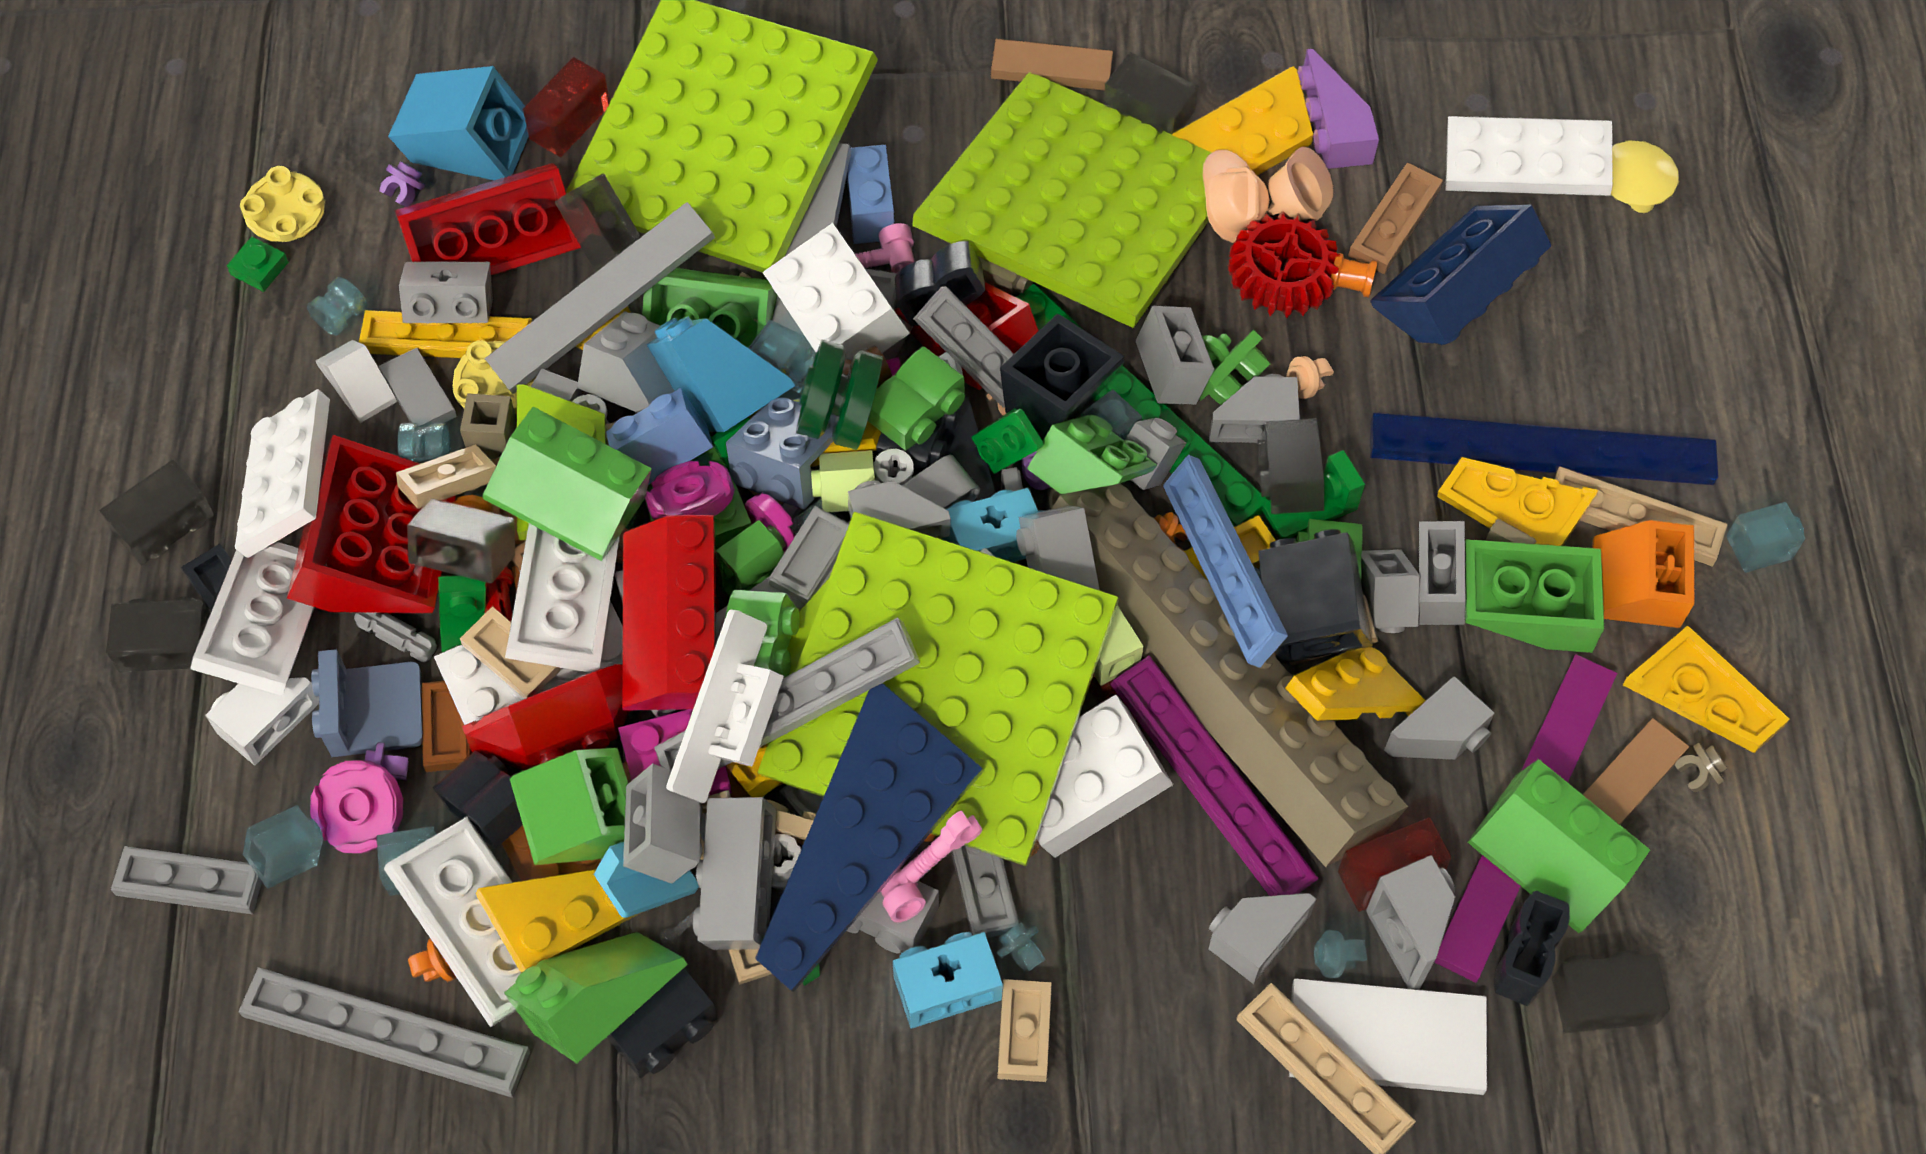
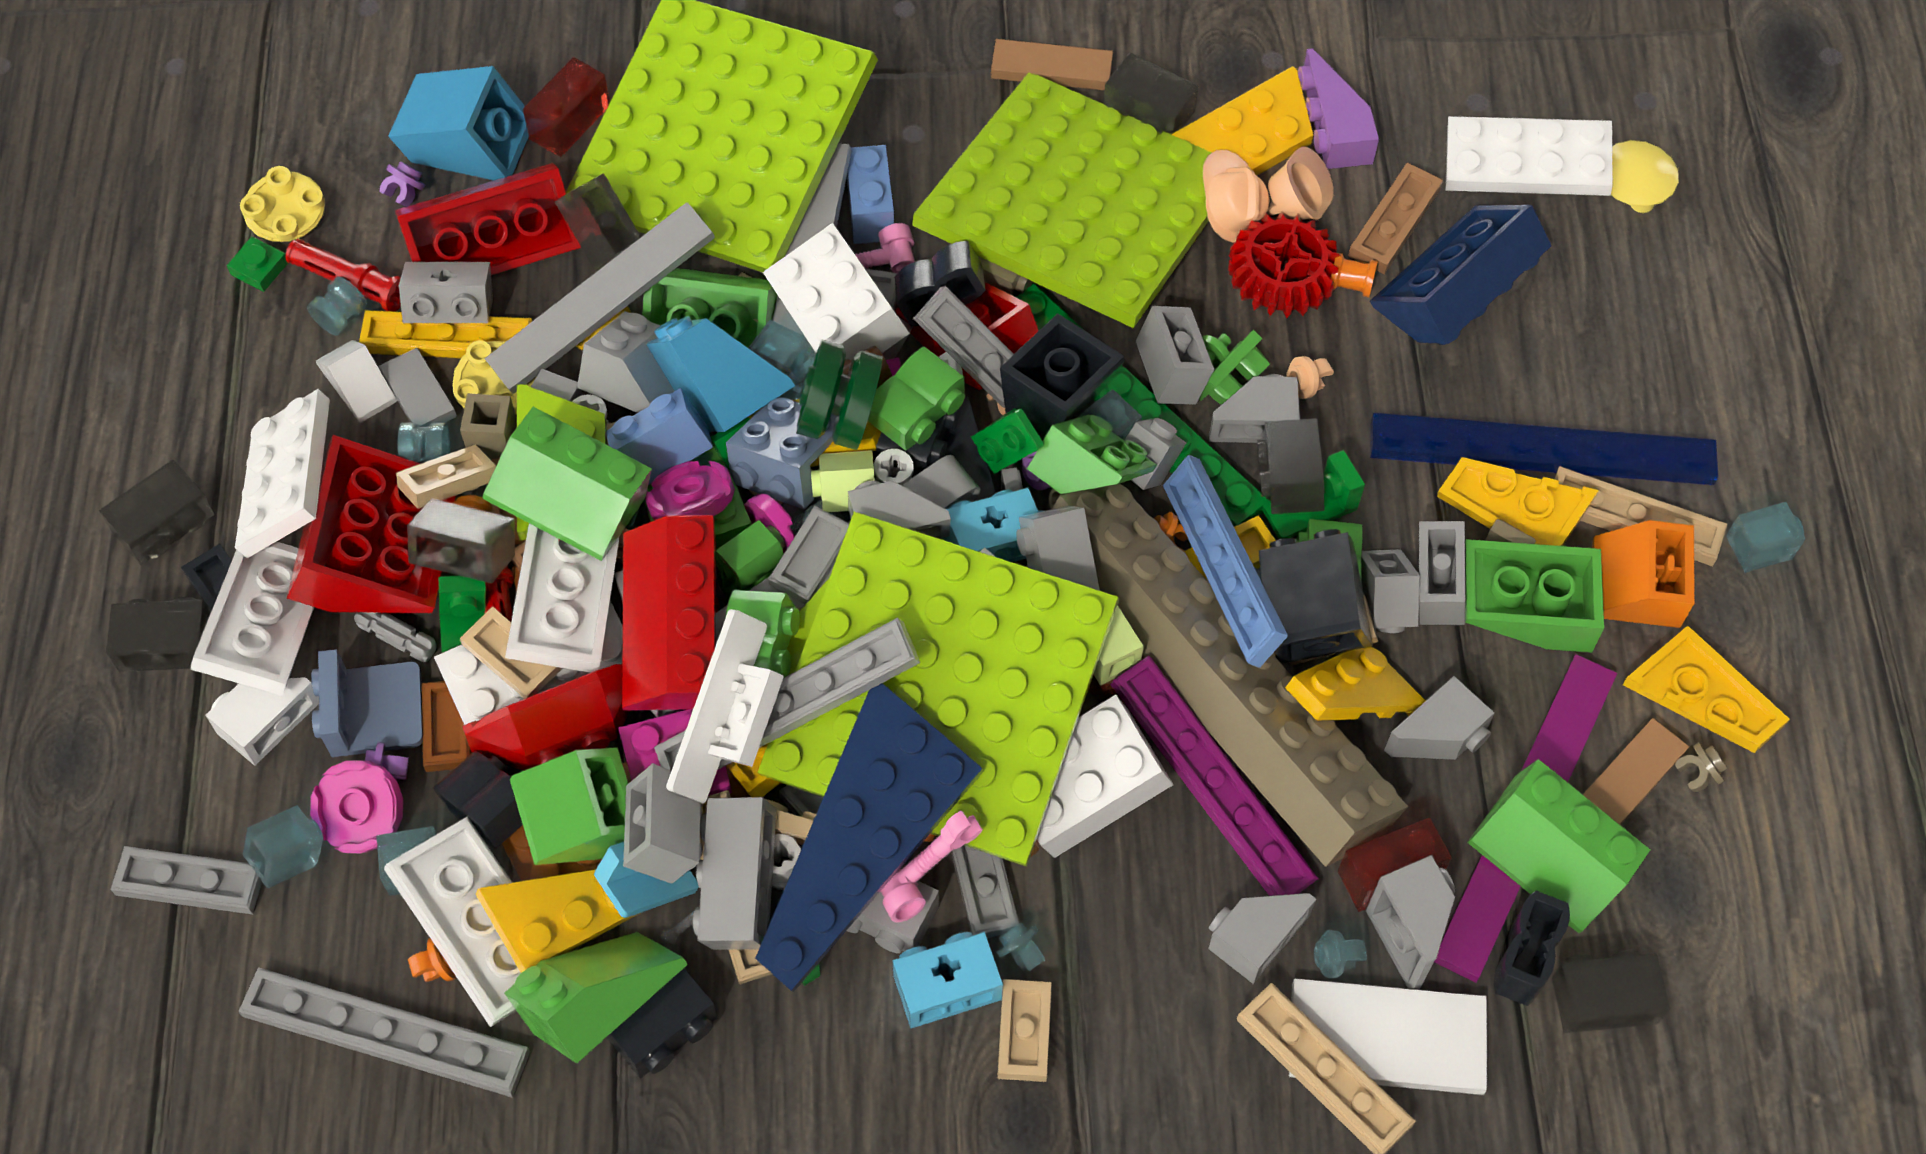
none -> red pin [286,238,401,312]

